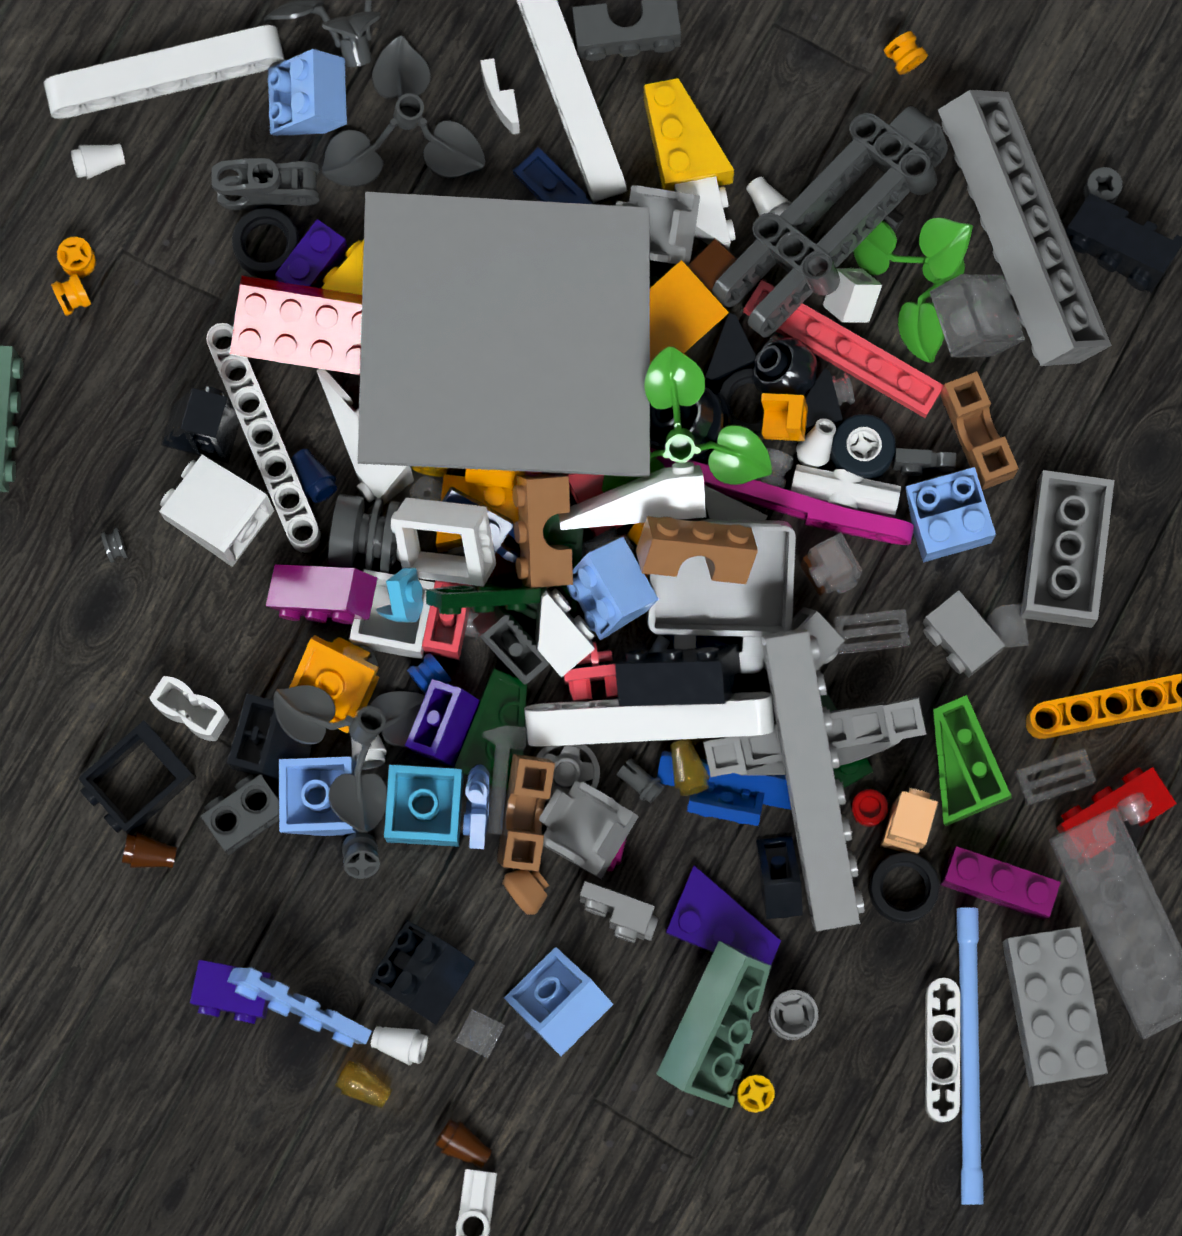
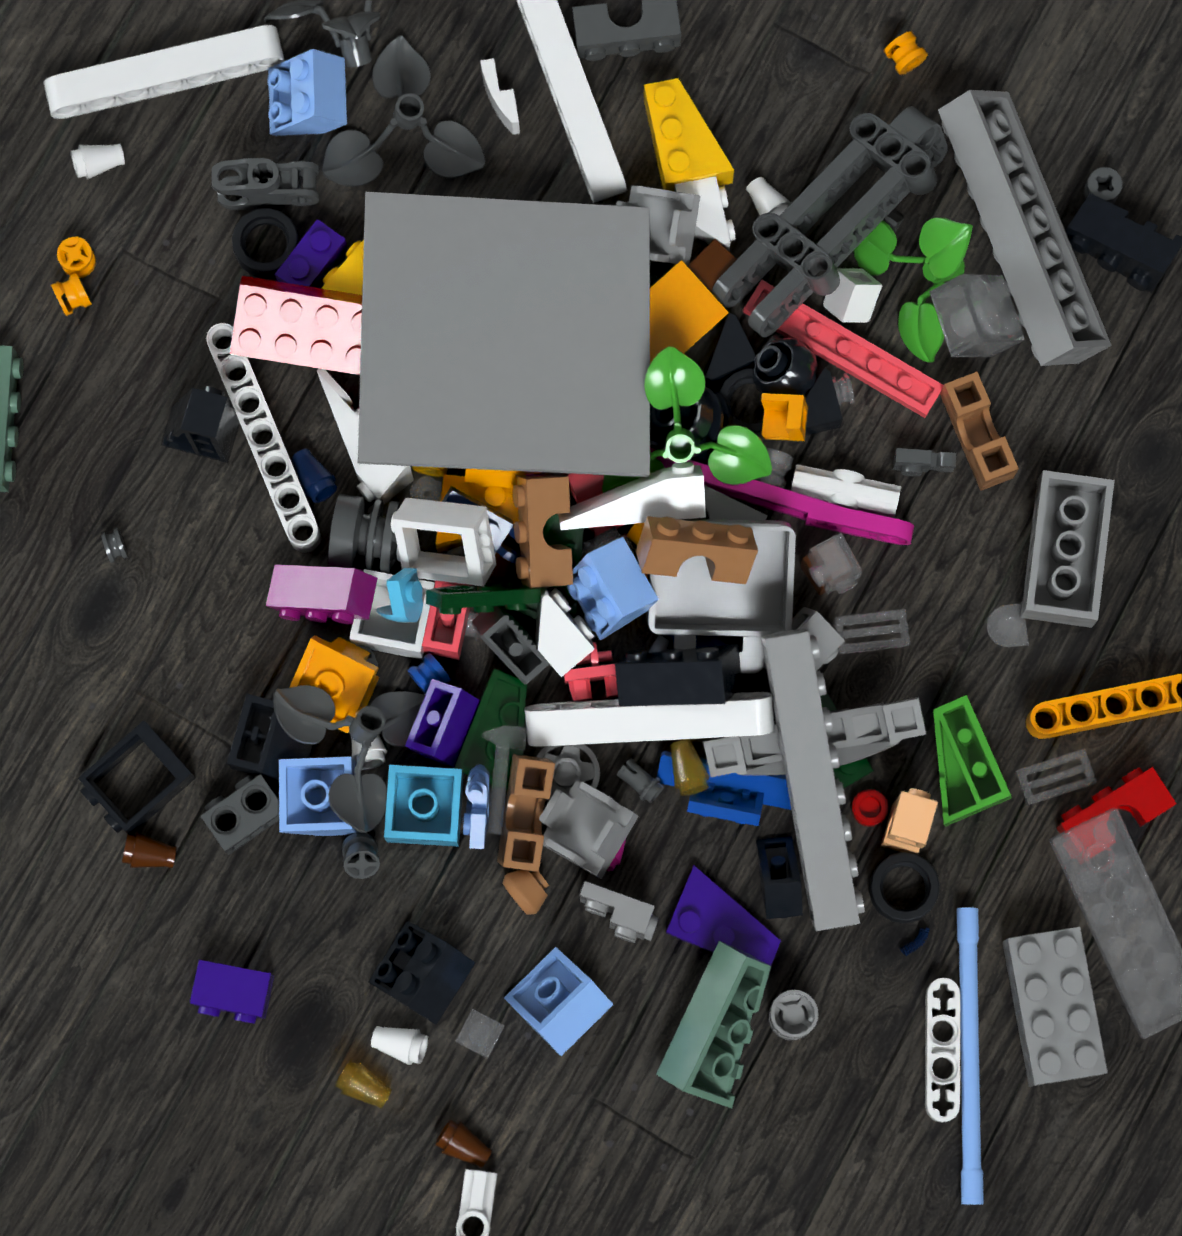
white brick [149,676,229,741] -> none
white slope [159,455,274,567] -> none
light blue wing [227,968,372,1048] -> none
dark blue hinge [513,148,592,204] -> none
yellow wheel [737,1075,775,1113] -> none
white cone [796,419,836,468] -> none
black wheel [830,414,895,480] -> none
light blue slope [906,467,996,562] -> none
light grey brick [922,590,1005,678] -> none
magenta brick [940,846,1061,920] -> none
clear plate [1117,793,1152,825] -> none
none -> dark blue leg [900,927,930,956]

